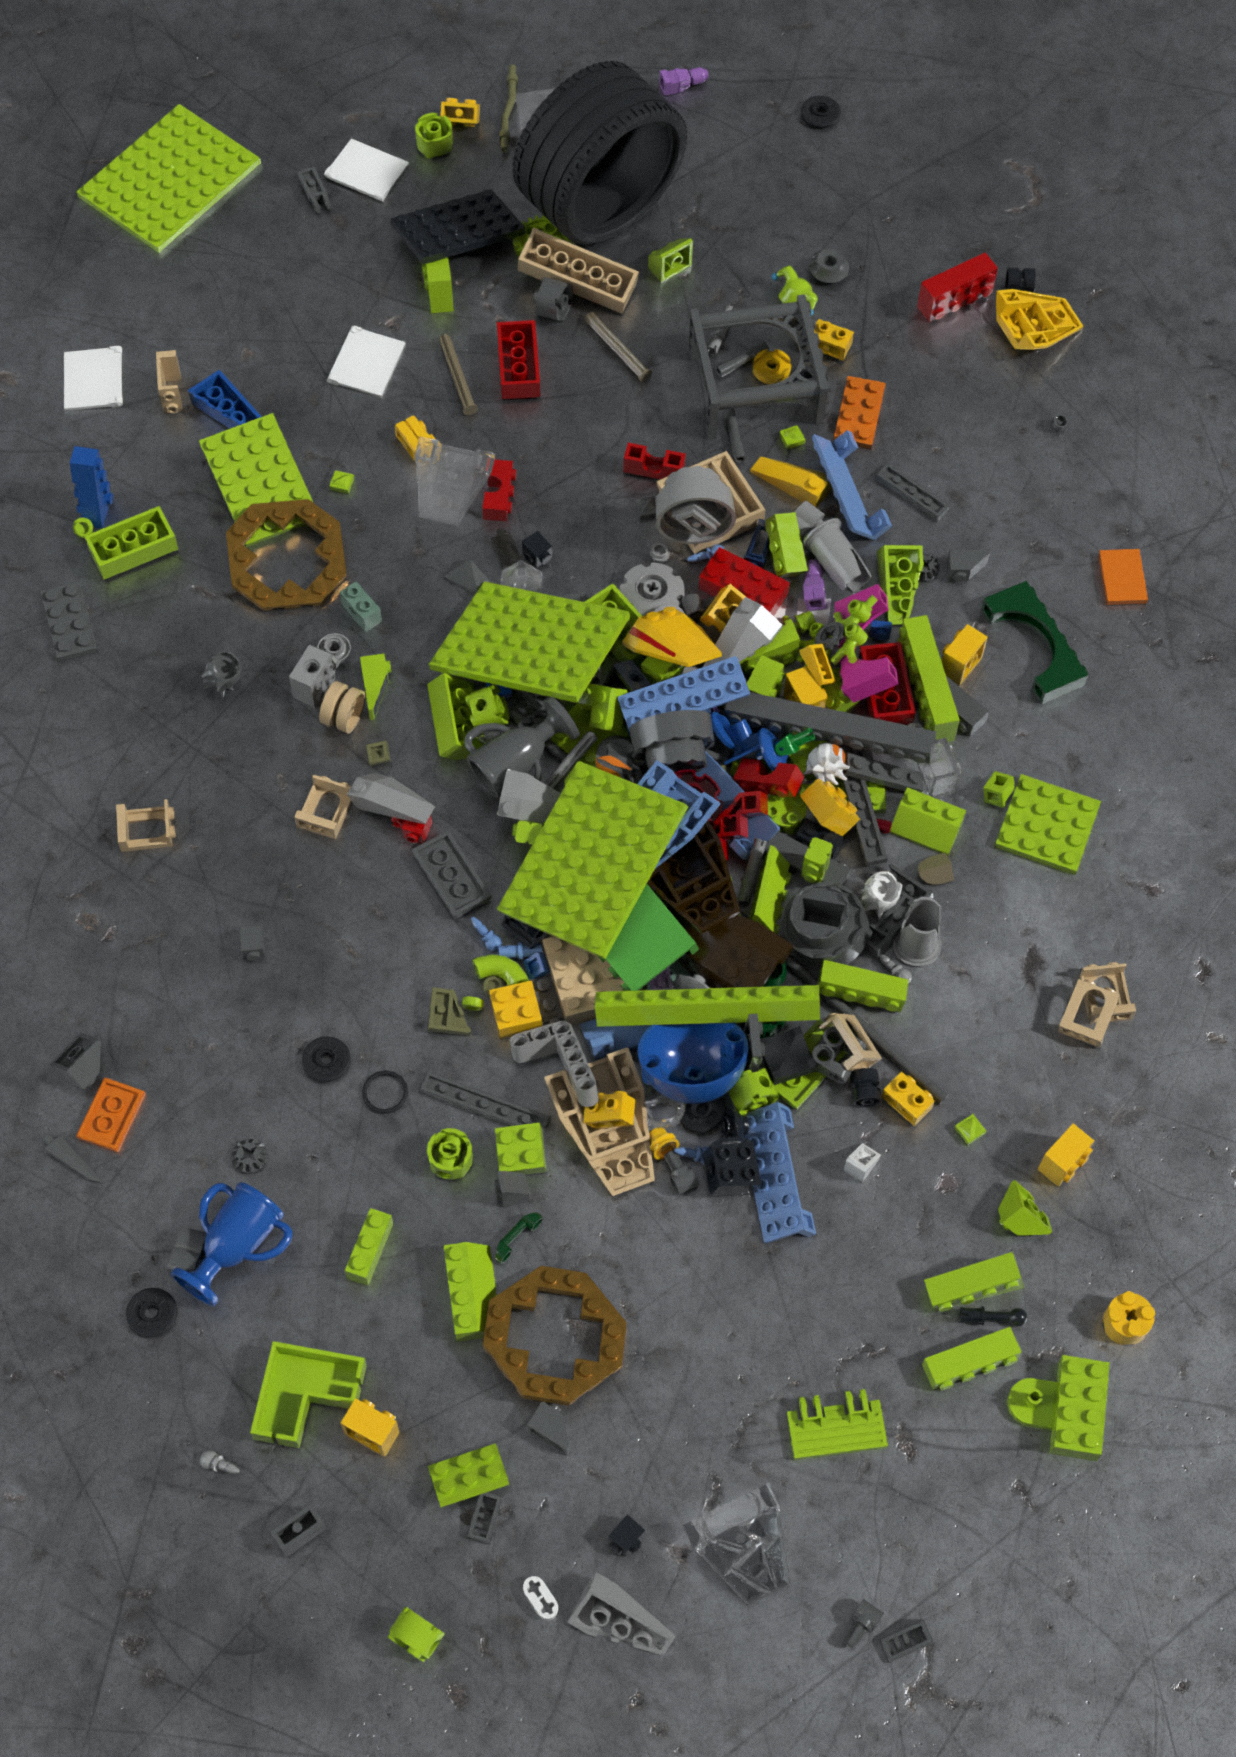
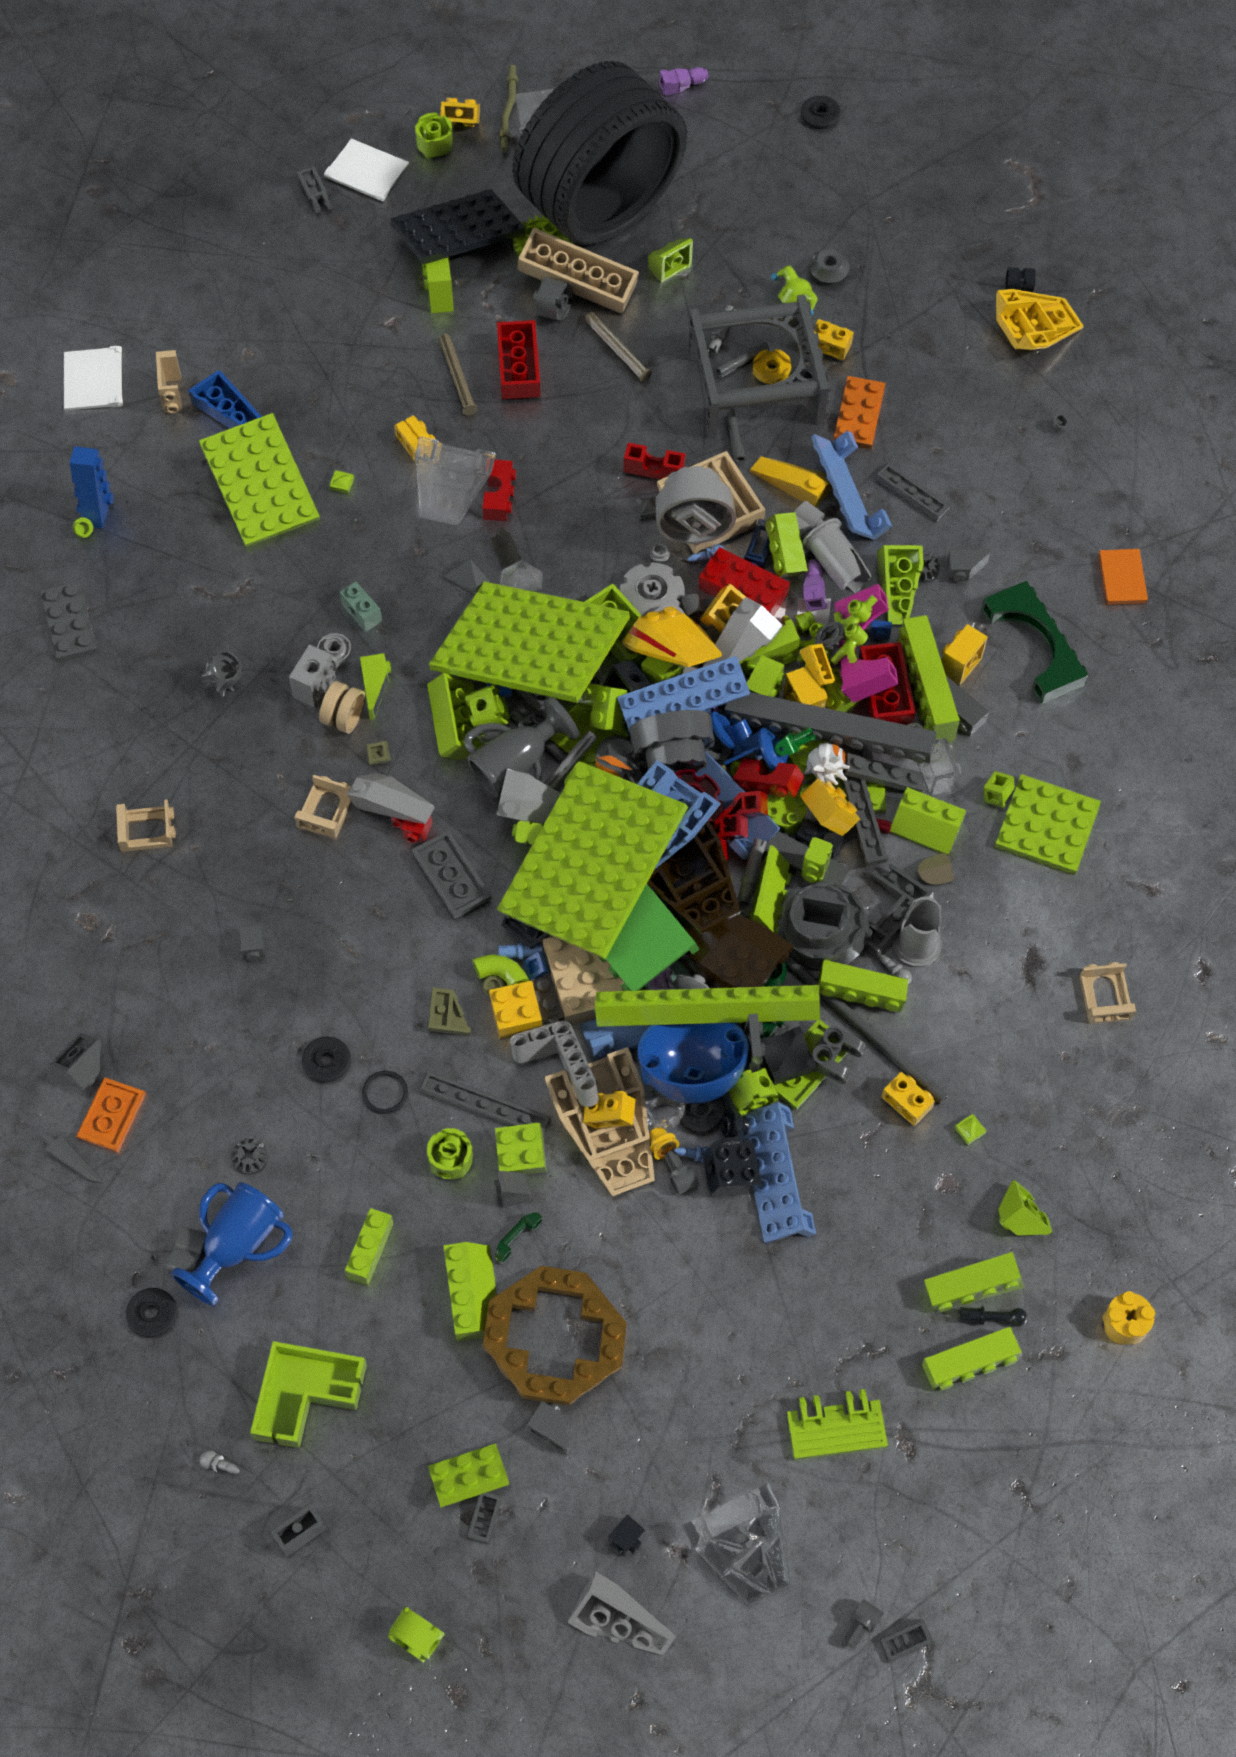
lime plate [77,104,261,253] -> none
lime brick [84,506,178,580] -> none
pearl gold plate [226,499,346,611] -> none
white piece [327,325,406,398] -> none
yellow brick [341,1398,400,1457] -> none
lime tile [461,996,484,1011] -> none
medium blue bar [471,917,502,952] -> none
black brick [522,531,553,568] -> none
white beam [523,1576,558,1621] -> none
lime tile [779,425,806,450] -> none
tan panel [819,1013,882,1071] -> none
white slope [844,1143,881,1183] -> none
black wheel [850,1068,882,1108] -> none
white hair [857,871,902,920] -> none
red brick [917,252,998,322] -> none
lime brick [1007,1355,1110,1462] -> none
yellow brick [1037,1123,1094,1187] -> none
tan panel [1059,979,1120,1048] -> none

